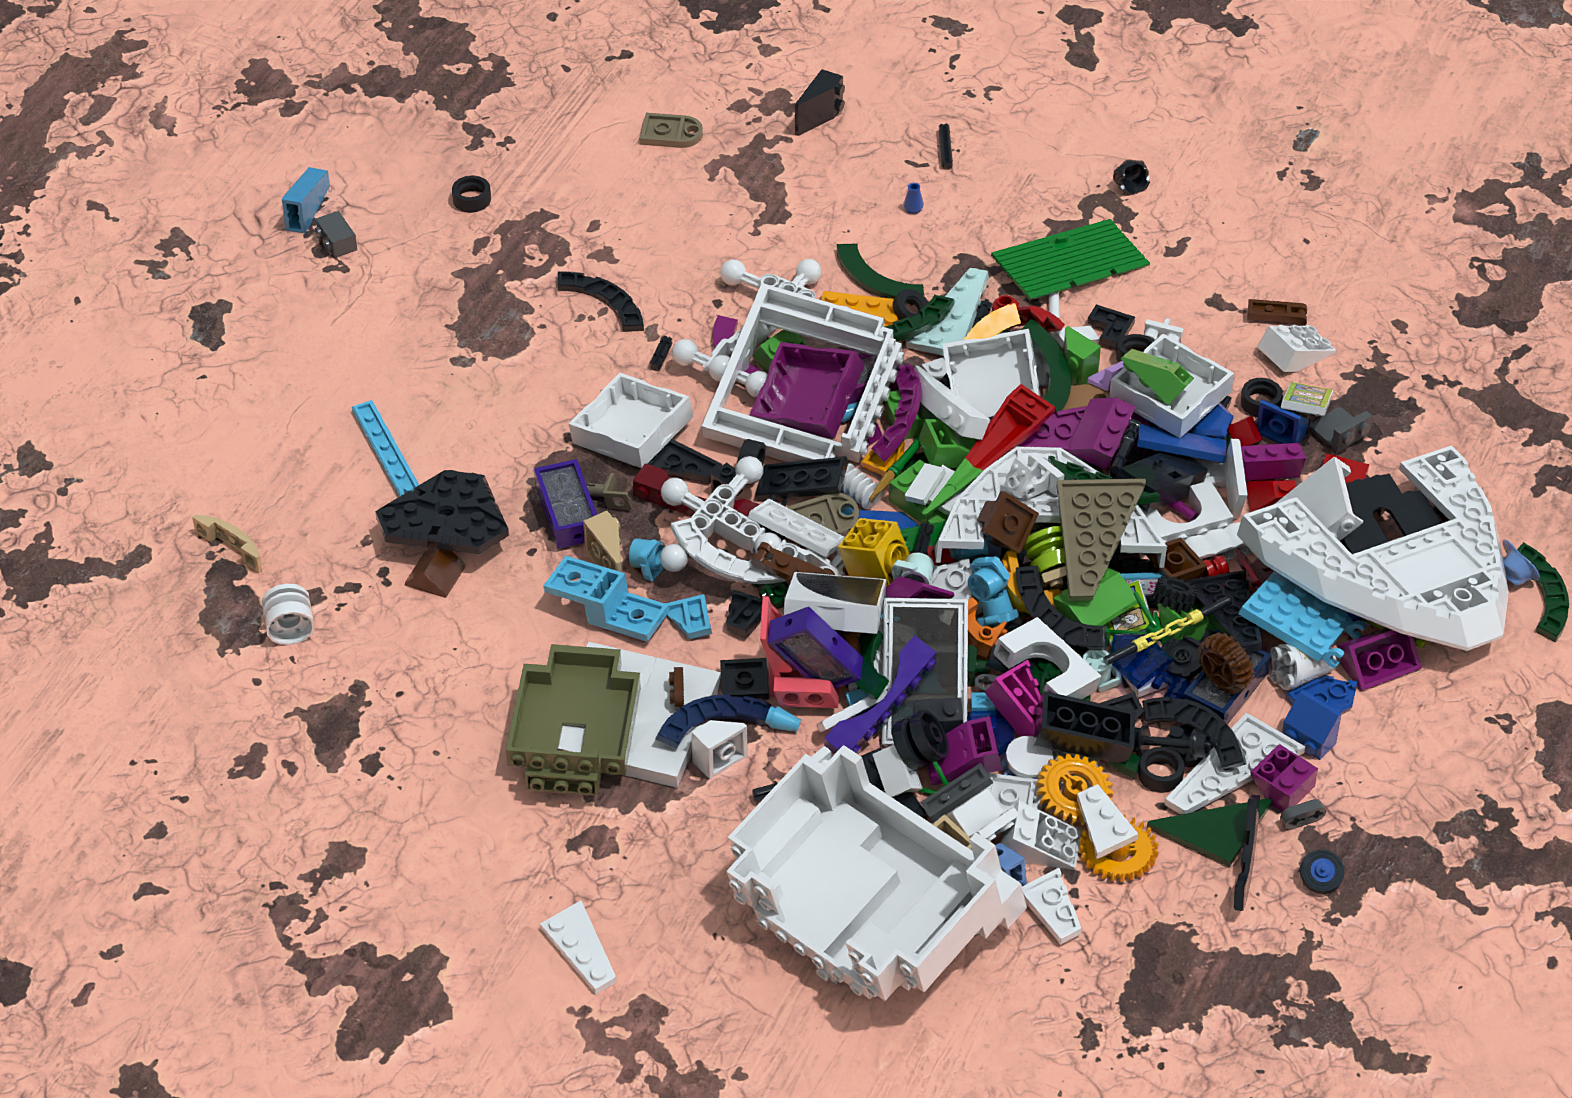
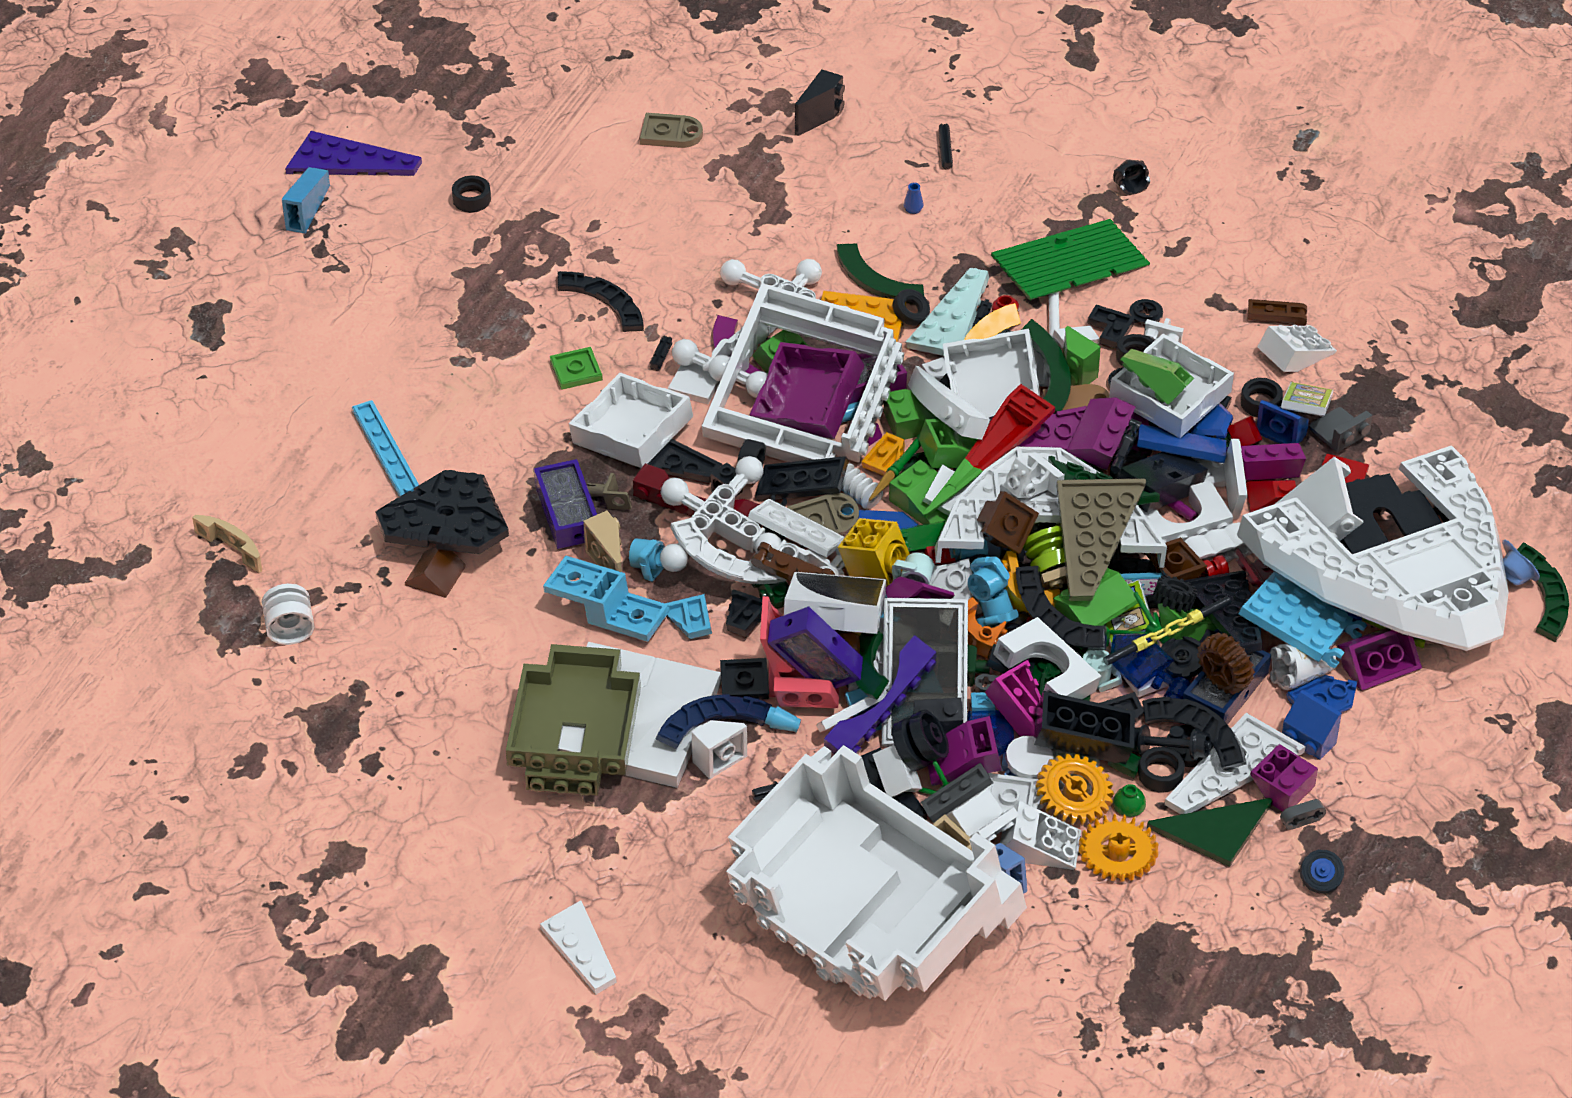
dark grey brick [315,210,357,258] -> none
reddish brown plate [669,667,684,709] -> none
magenta tile [871,362,922,462] -> none
dark green tile [884,294,955,342] -> none
white tile [904,463,946,505] -> none
black axle [913,522,934,555] -> none
red slope [1017,306,1065,333] -> none
white wing [1022,868,1081,945] -> none
white wing [1077,784,1138,859] -> none
lavender panel [1087,361,1124,392] -> none
black tile [1234,795,1260,911] -> none
none -> dark purple wing [285,131,422,176]
none -> bright green tile [550,347,603,390]
none -> white tile [668,363,720,405]
none -> green brick [1112,784,1146,817]
none -> black gear [1129,299,1163,326]

